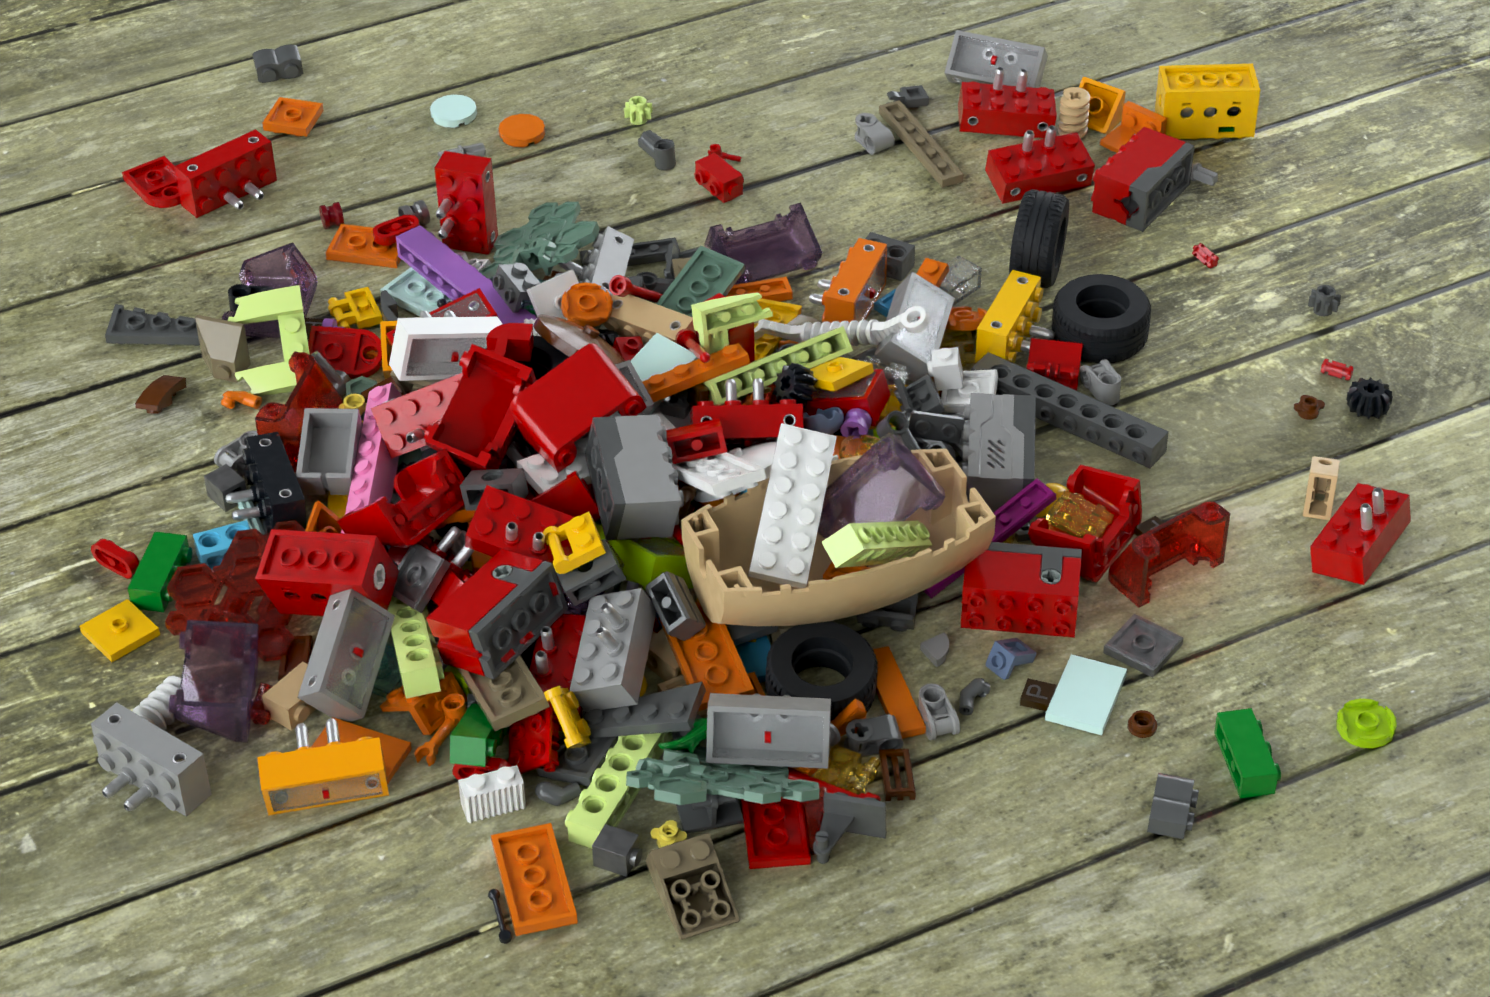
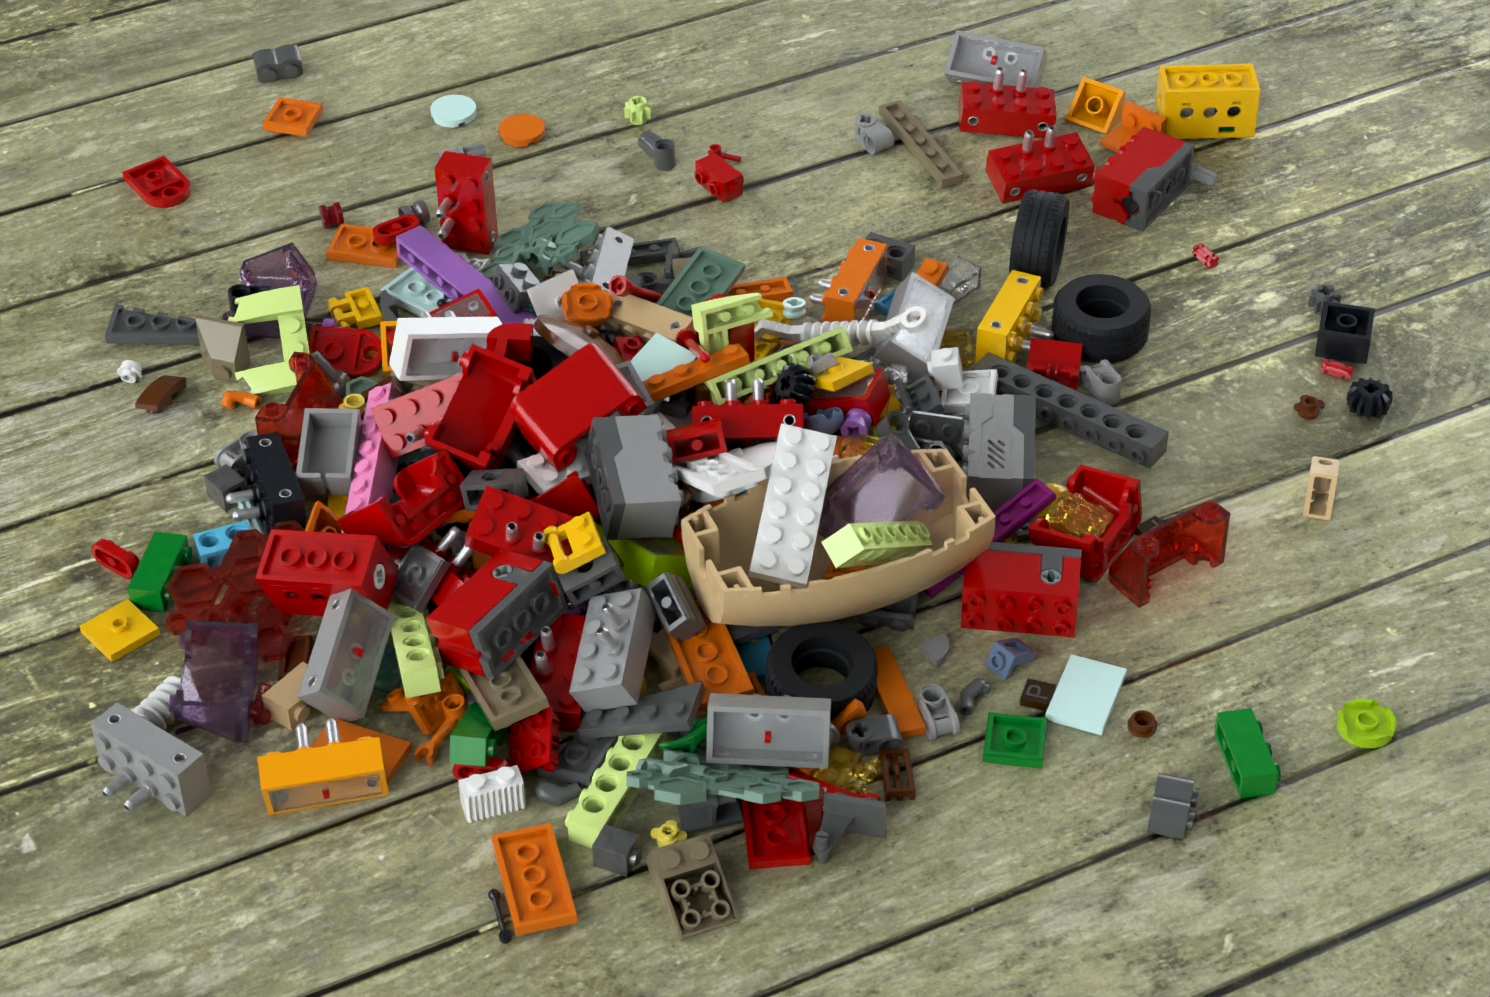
red piece [174,129,277,218] -> none
yellow plate [544,686,591,749] -> none
clear purple windscreen [704,203,823,285] -> none
dark grey plate [886,85,929,108] -> none
orange tile [945,306,987,331] -> none
tan piece [1058,87,1090,138] -> none
flat silver tile [1103,614,1183,678] -> none
red piece [1310,483,1411,585] -> none
none -> white plate [117,360,143,383]
none -> light aqua bush [783,297,806,319]
none -> light grey tile [807,352,838,376]
none -> green tile [982,712,1047,769]
none -> black brick [1315,301,1375,364]

